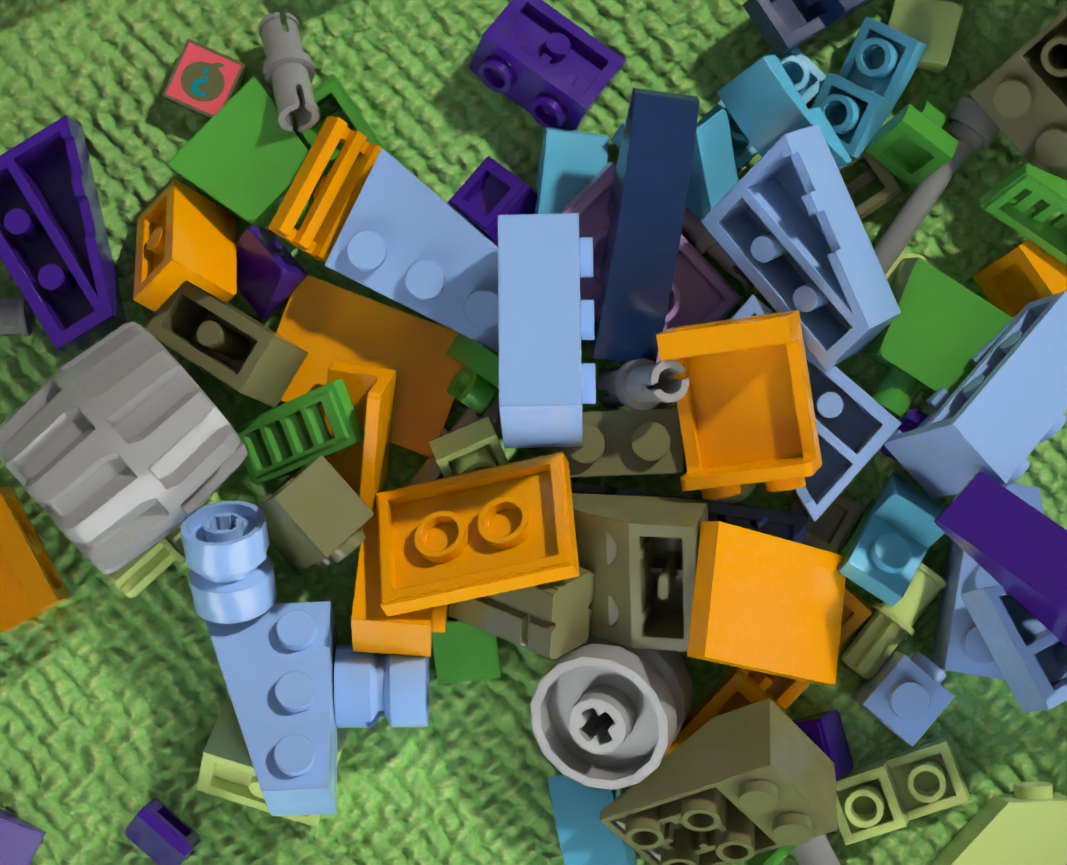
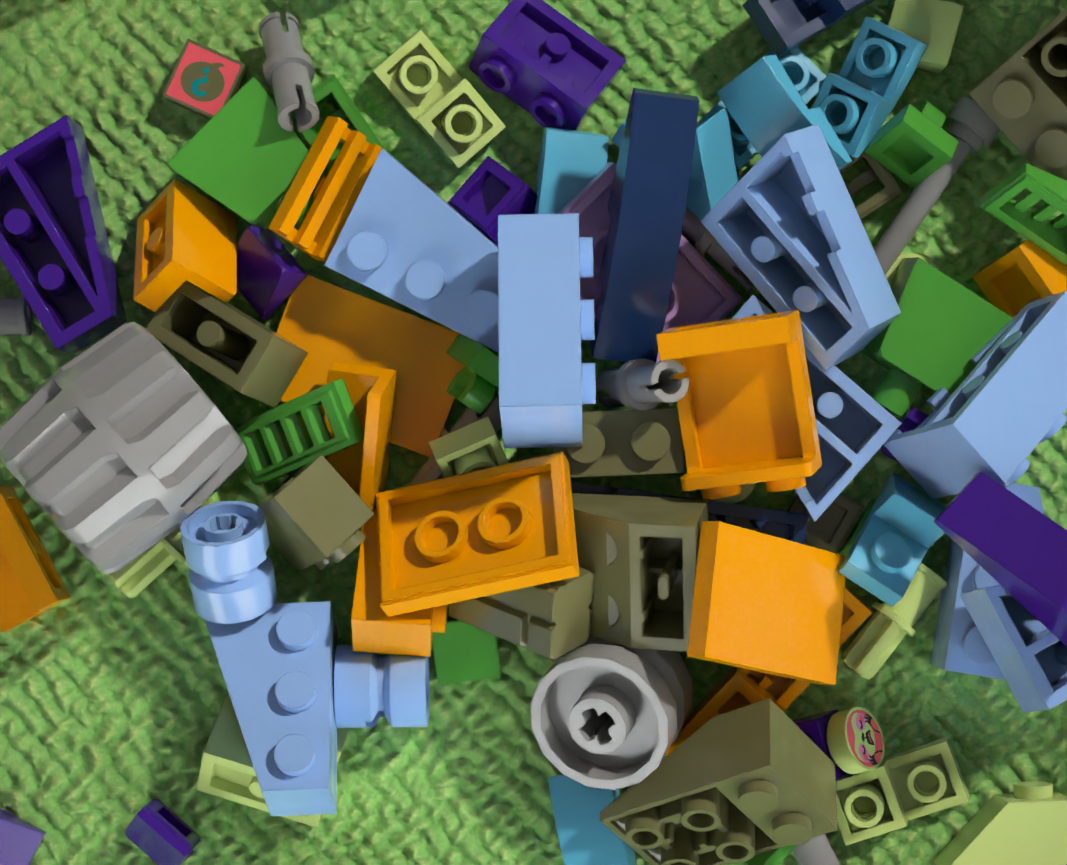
light blue brick [852,650,954,747] -> none
none -> yellowish green slope [371,29,506,168]
none -> yellowish green tile [826,707,885,775]

